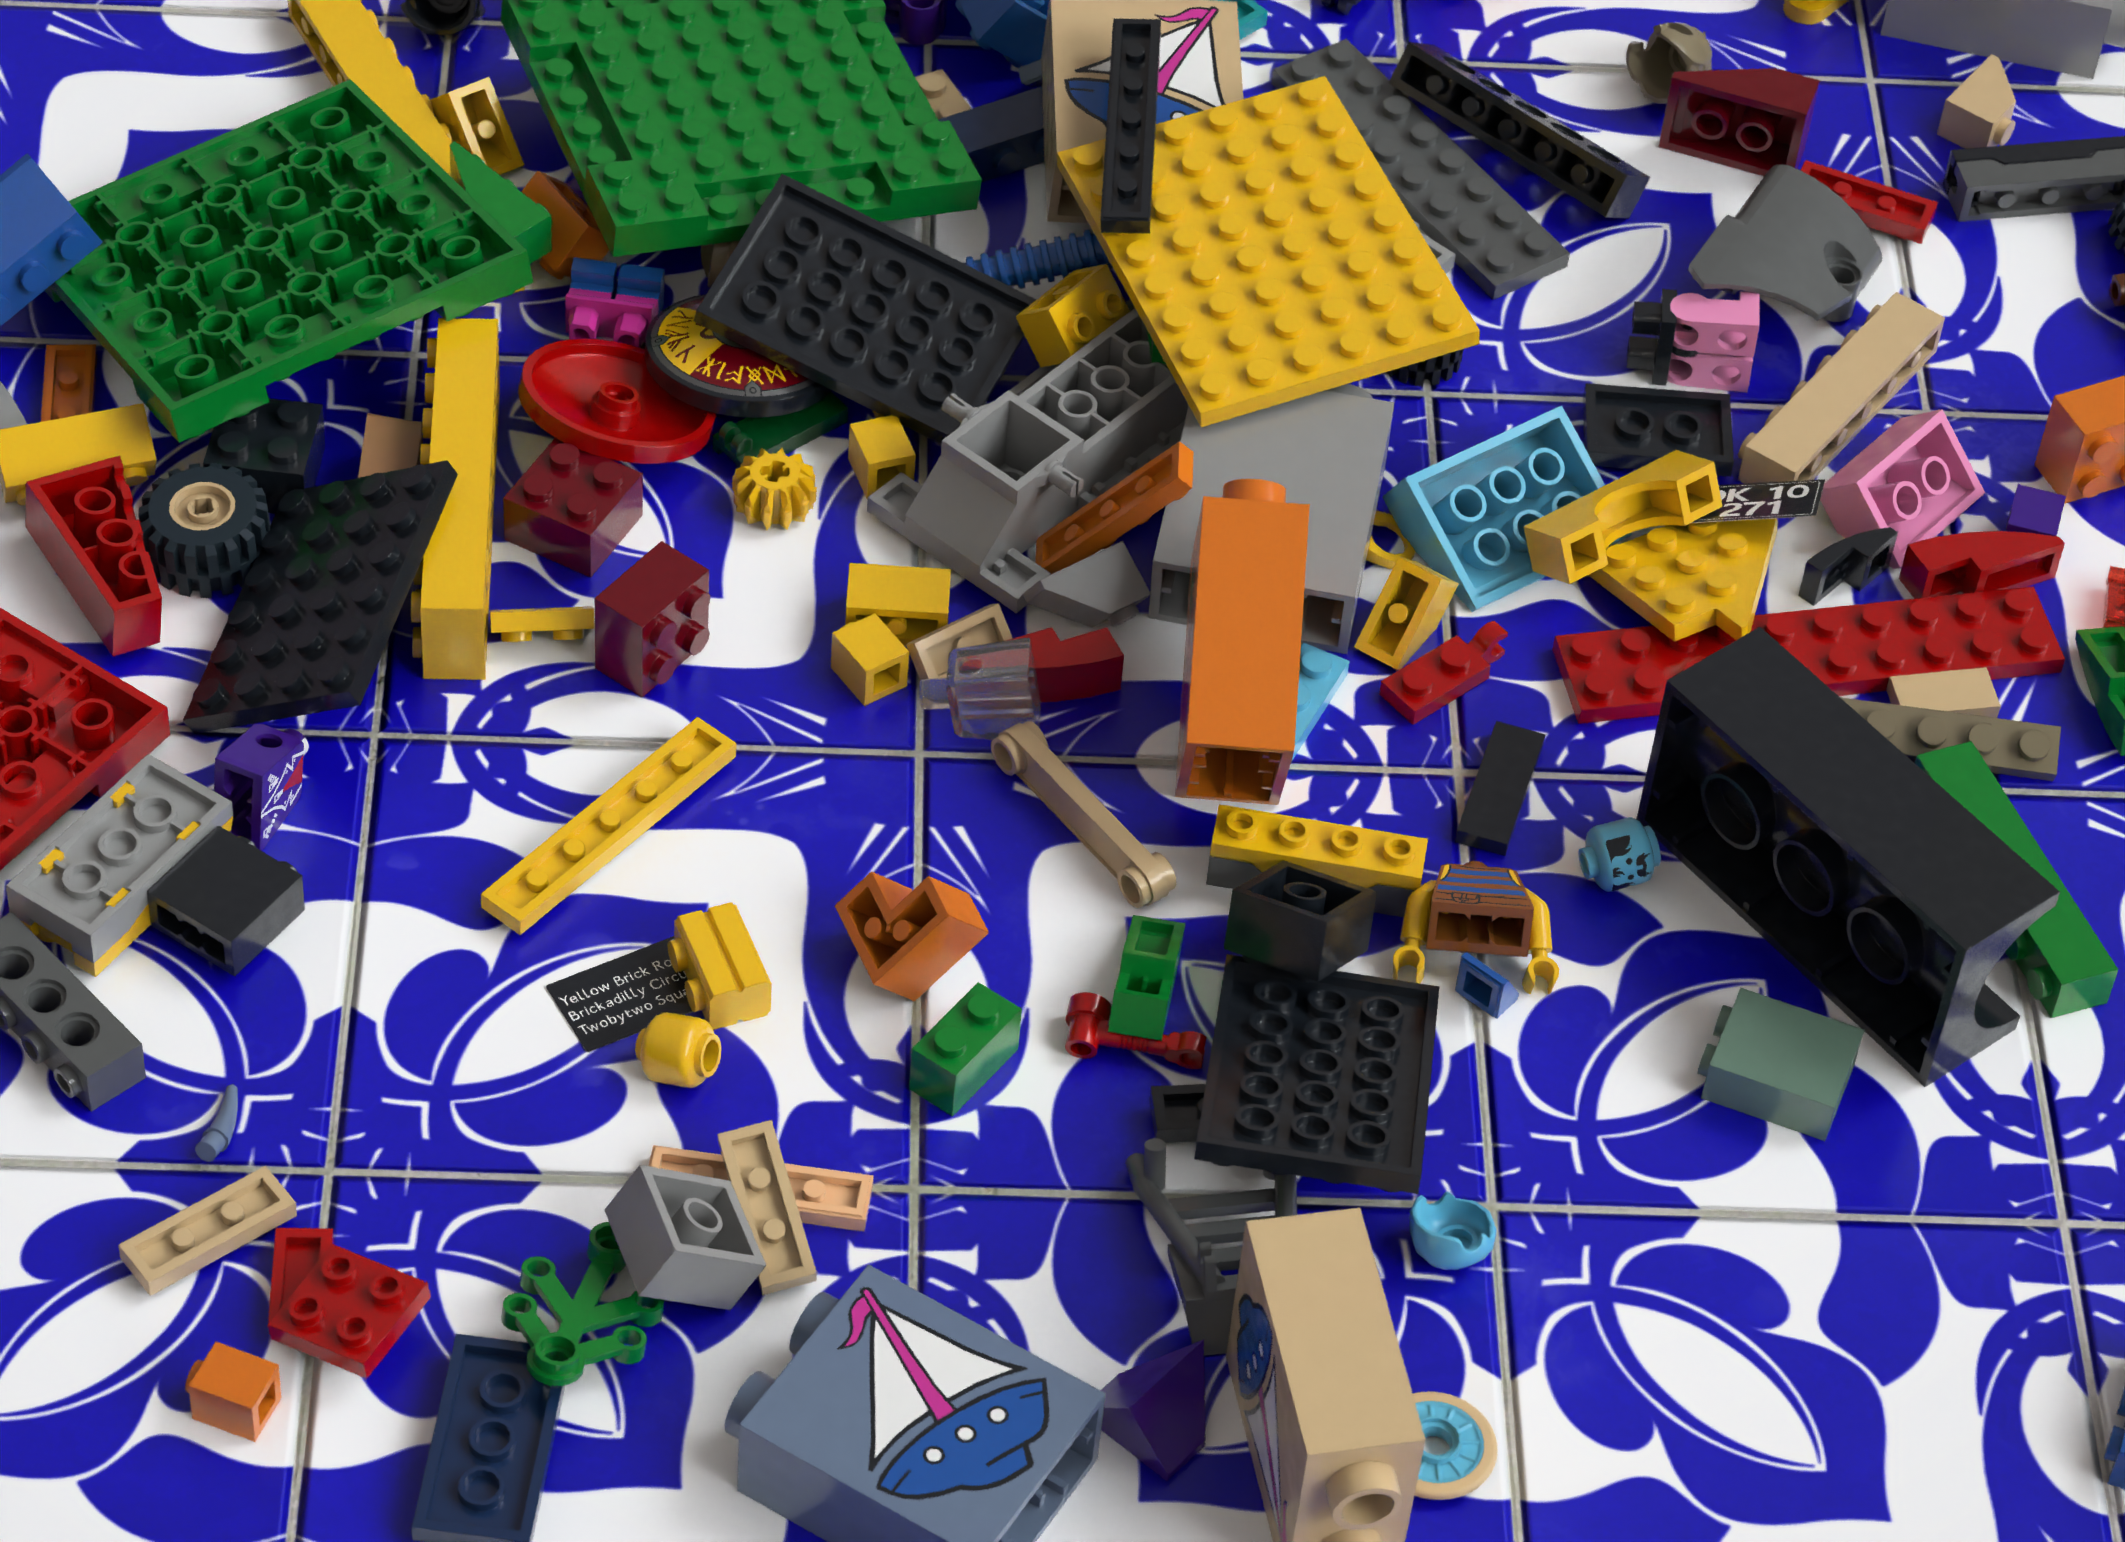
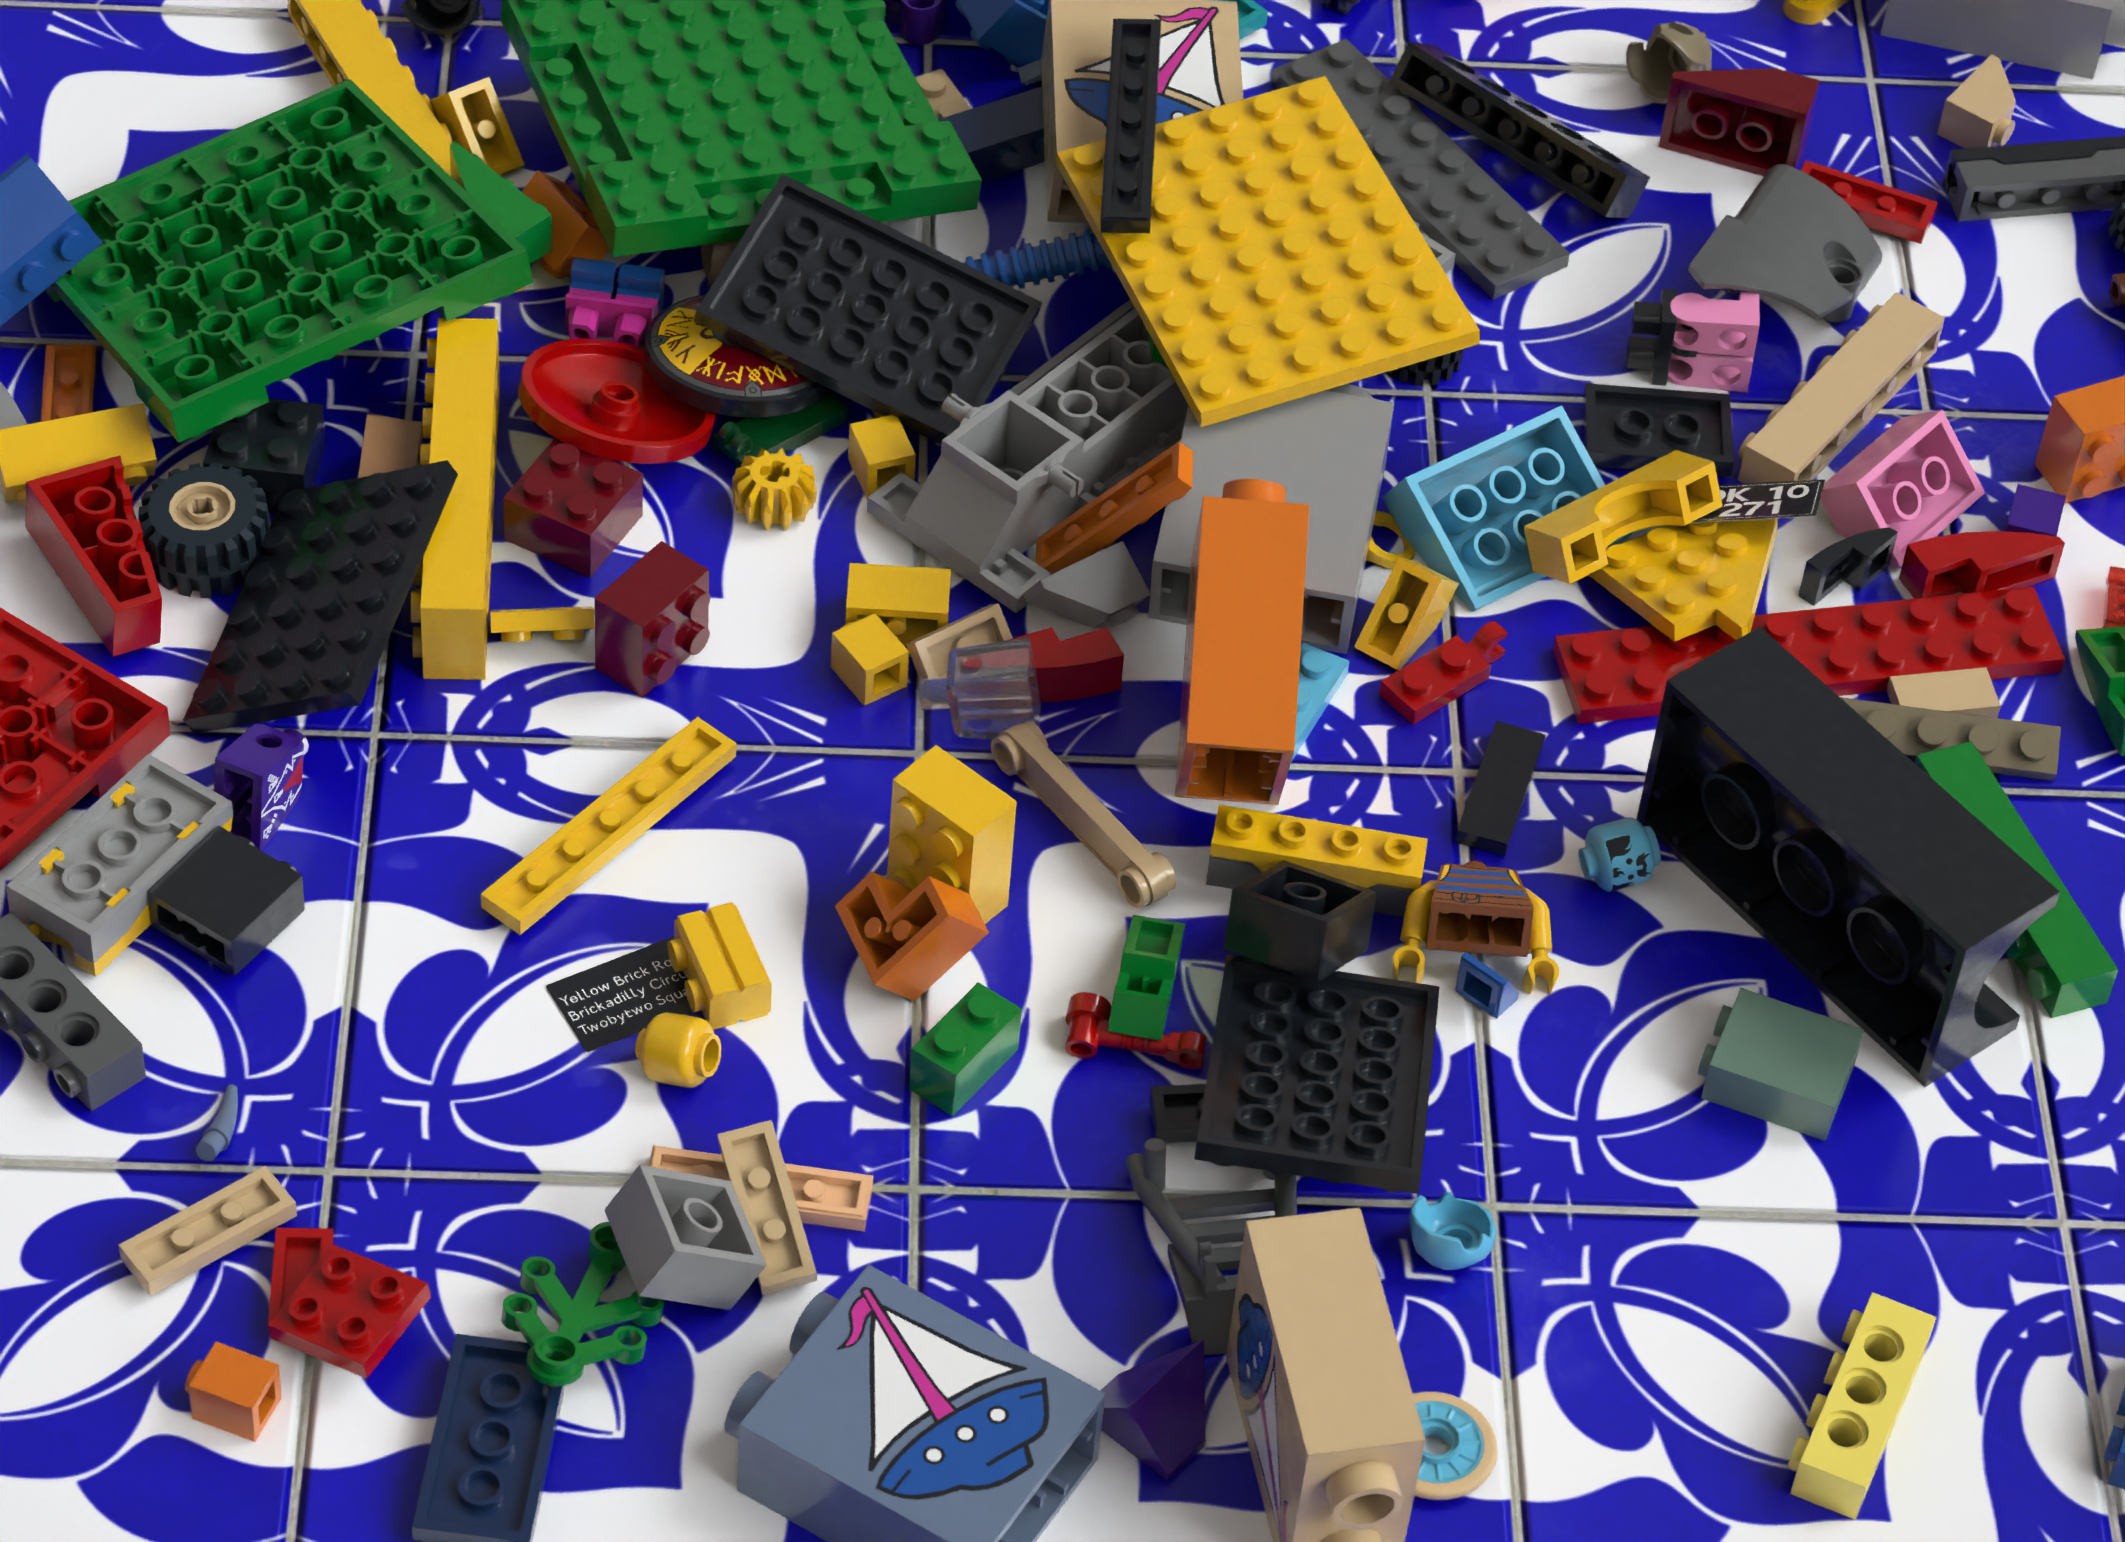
yellow brick [1015,264,1130,368] -> none
none -> yellow brick [887,745,1017,924]
none -> light yellow brick [1787,1292,1936,1520]

